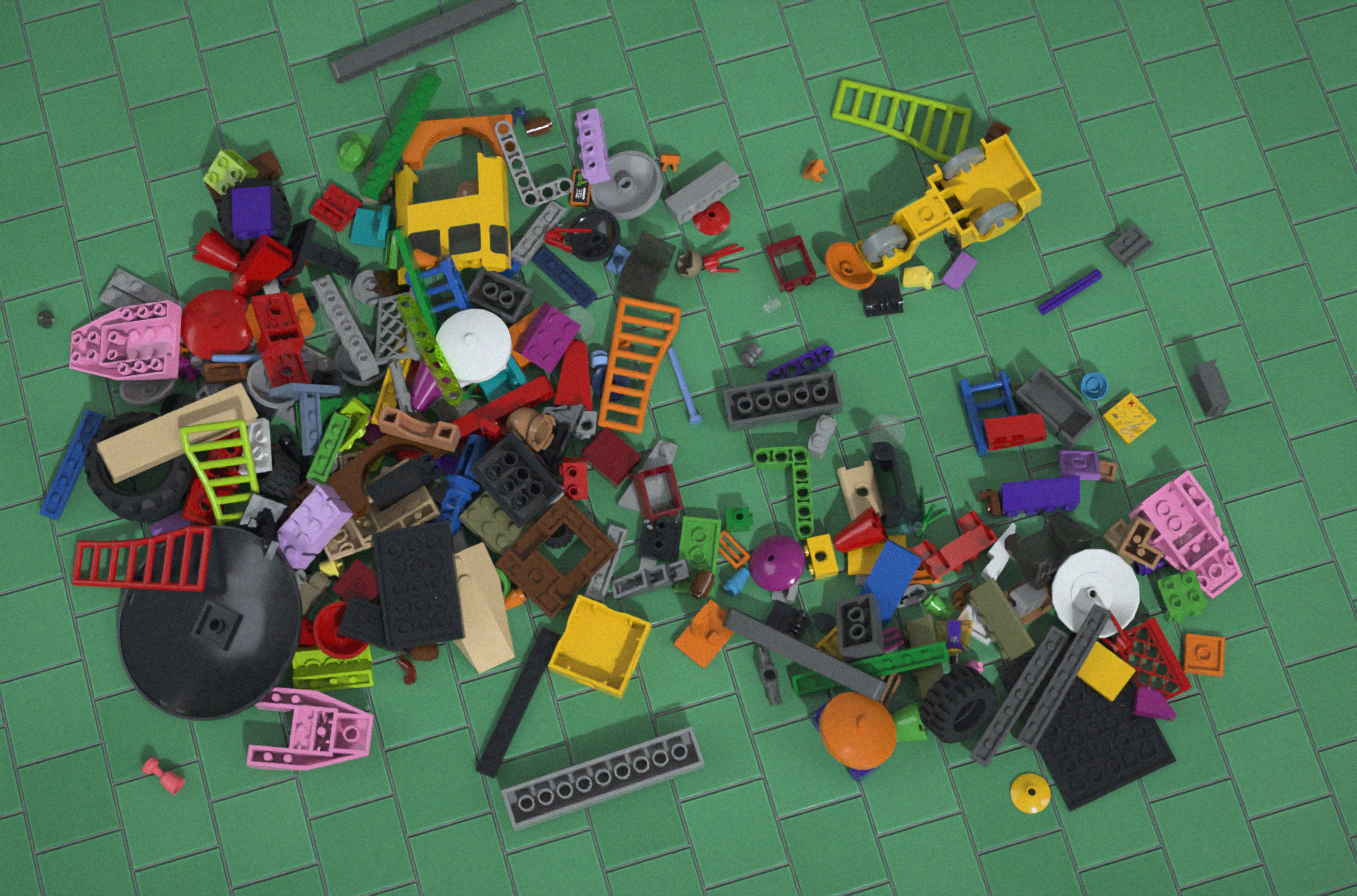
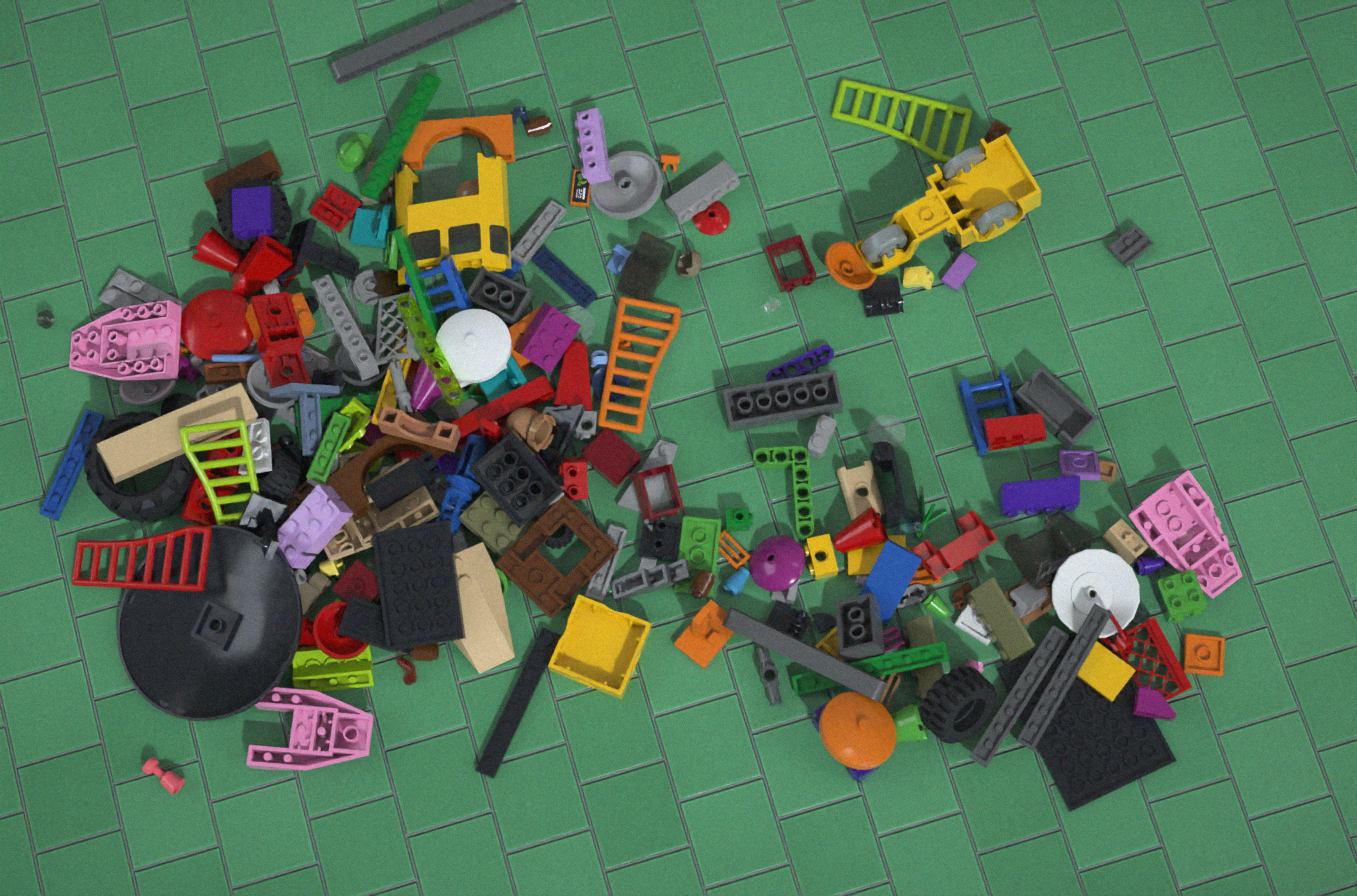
medium lavender tile [148,509,192,544] -> none
lime bracket [203,149,259,195] -> none
orange cone [413,248,438,267] -> none
light grey beam [494,120,574,208] -> none
light grey brick [501,726,705,832] -> none
orange cone [504,587,527,610] -> none
red plant [545,227,592,255] -> none
black dish [567,208,621,262] -> none
medium blue bar [667,347,703,425] -> none
red plant [702,243,744,273] -> none
dark grey wheel [738,342,764,369] -> none
orange tile [802,159,827,182] -> none
torso [935,620,973,664] -> none
reddish brown bracket [977,489,1001,519] -> none
white slope [980,523,1016,581] -> none
yellow dish [1010,773,1051,814] -> none
dark purple axle [1038,269,1103,315] -> none
dark azure hair [1079,371,1109,401] -> none
yellow tile [1102,393,1157,445] -> none
medium nougat brick [1116,514,1163,570] -> none
dark grey window [1189,359,1232,419] -> none

